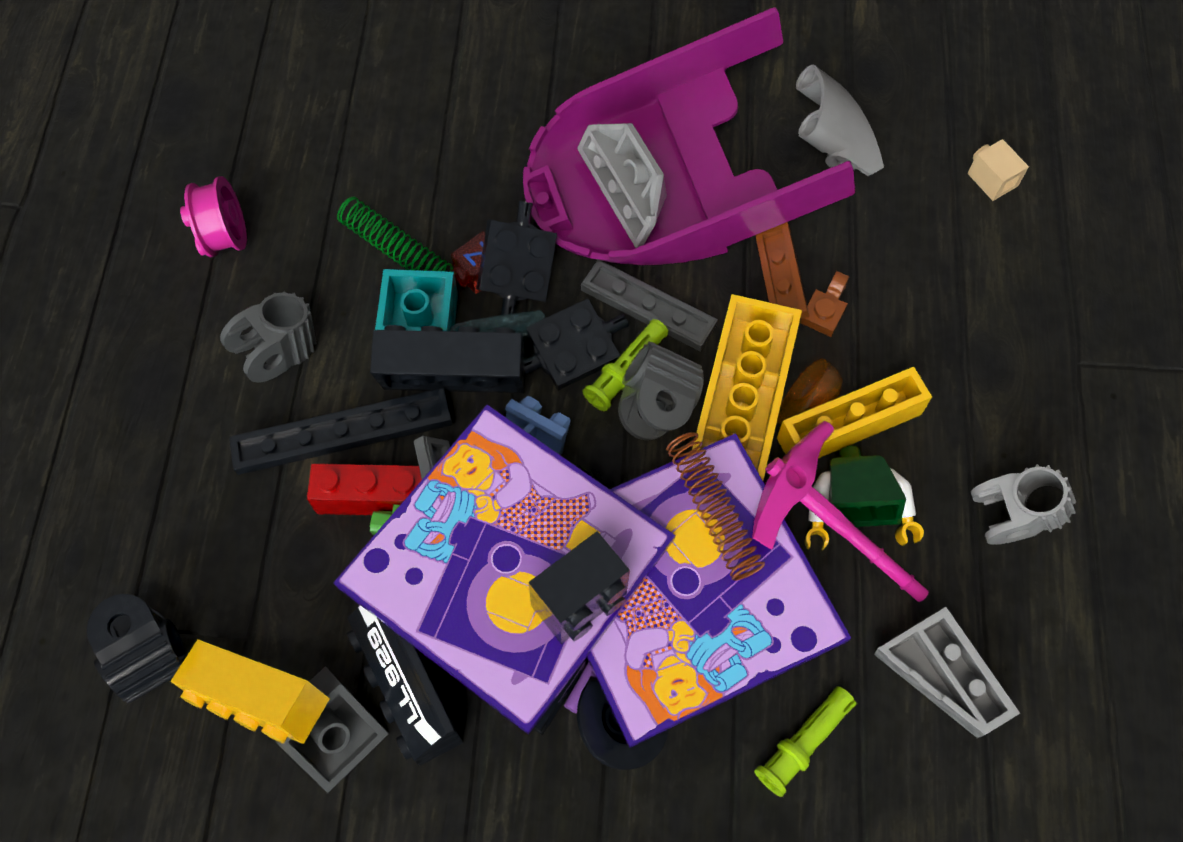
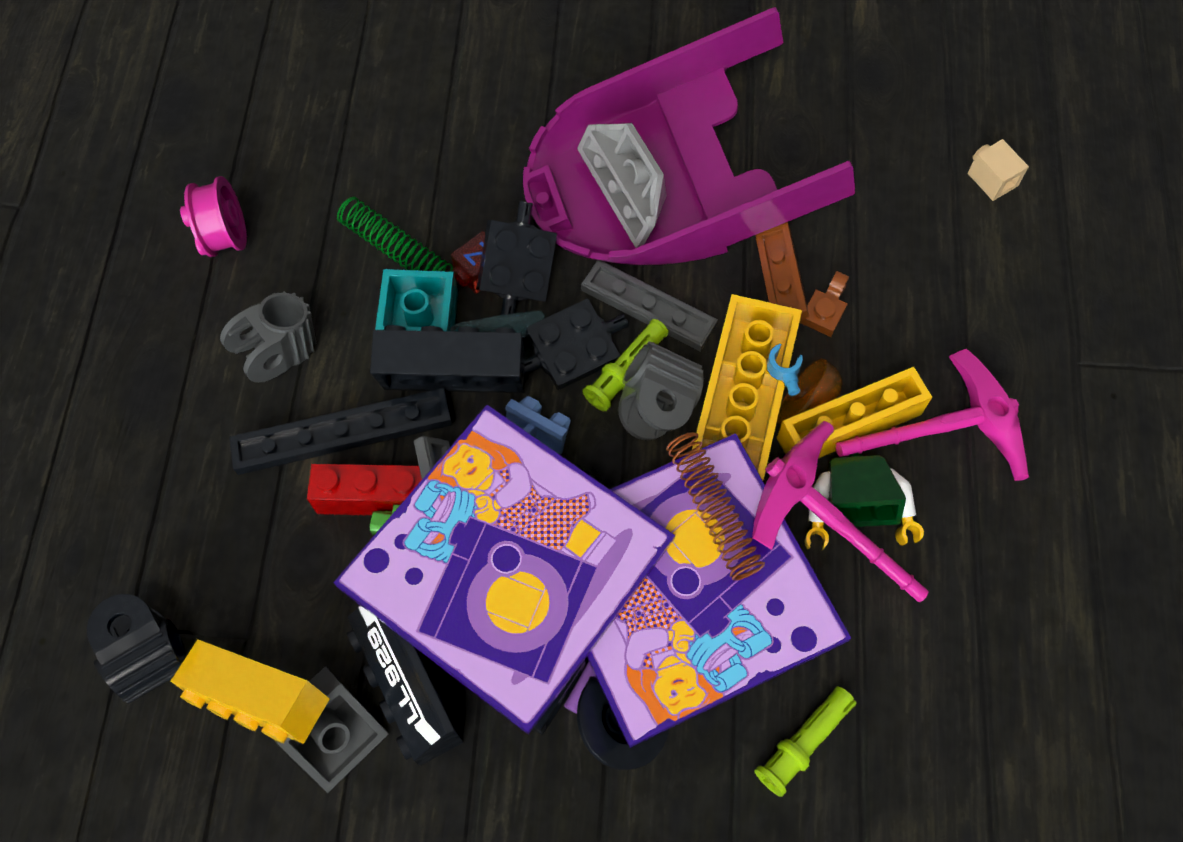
black brick [528,531,630,644] -> none
light grey panel [796,65,884,176] -> none
light grey wedge [874,607,1020,738] -> none
light grey piece [971,464,1076,545] -> none
none -> dark azure piece [767,344,803,396]
none -> dark pink piece [836,349,1029,481]

